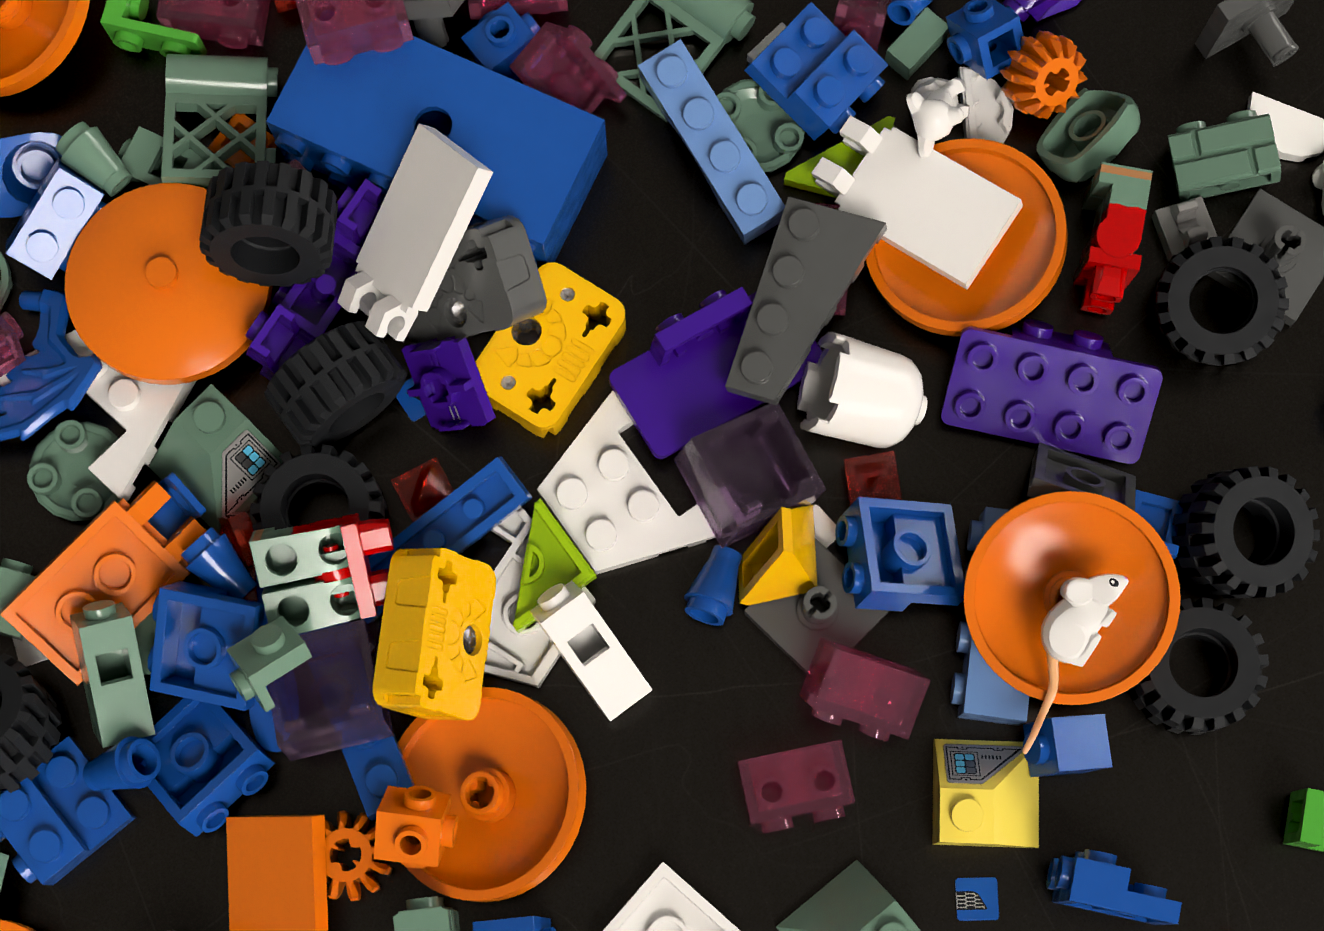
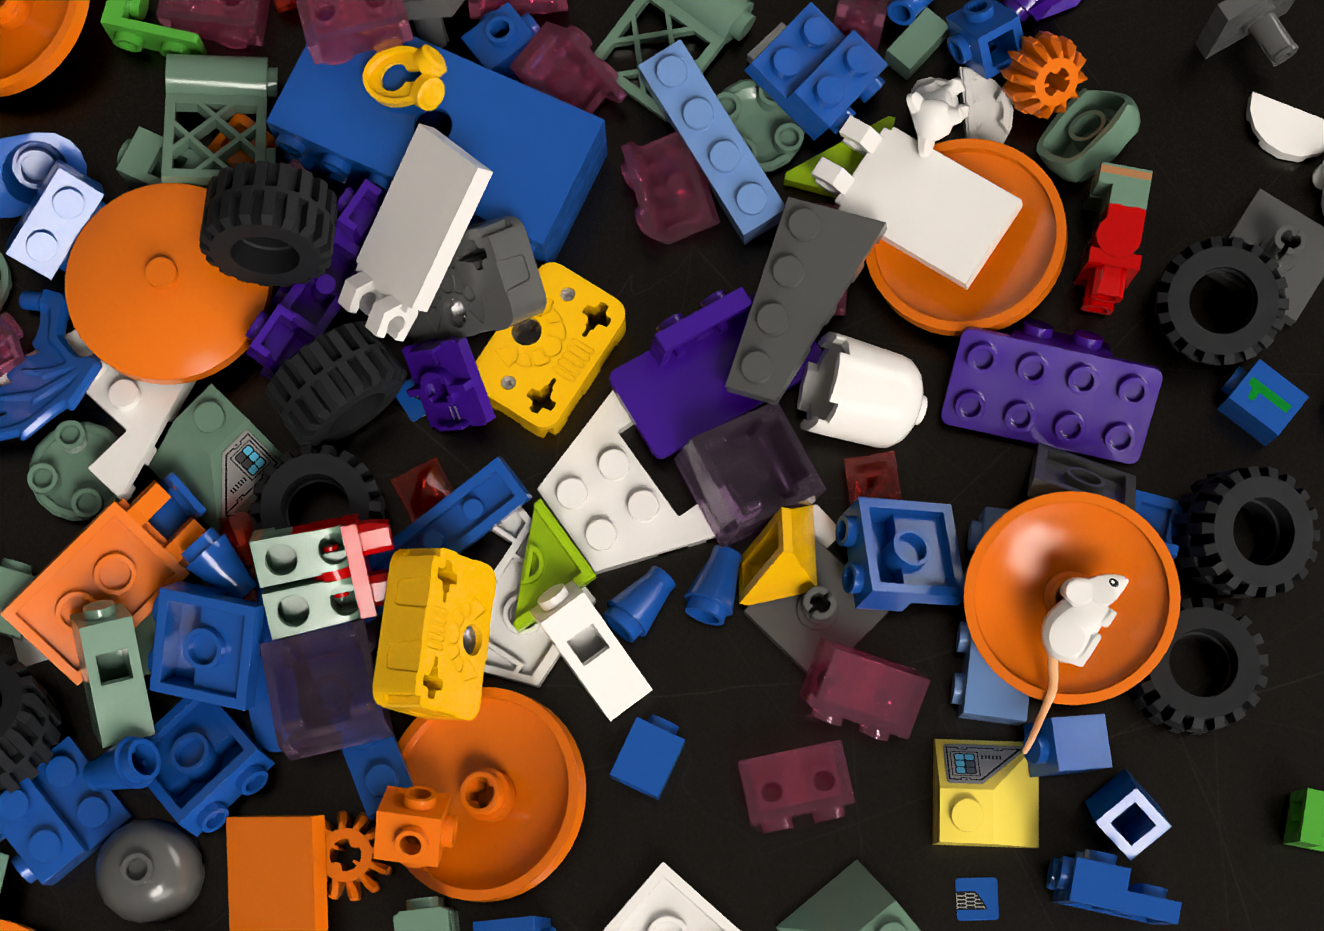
sand green cone [55,121,132,197] -> none
sand green bracket [227,616,312,712] -> none
light grey tile [1151,196,1217,262] -> none
sand green brick [1168,110,1281,203] -> none
none -> dark grey cylinder [95,818,205,925]
none -> yellow piece [362,44,447,111]
none -> blue cone [602,566,676,643]
none -> blue brick [609,714,685,800]
none -> clear pink bracket [621,132,720,245]
none -> blue brick [1085,768,1172,861]
none -> blue brick [1217,359,1309,446]

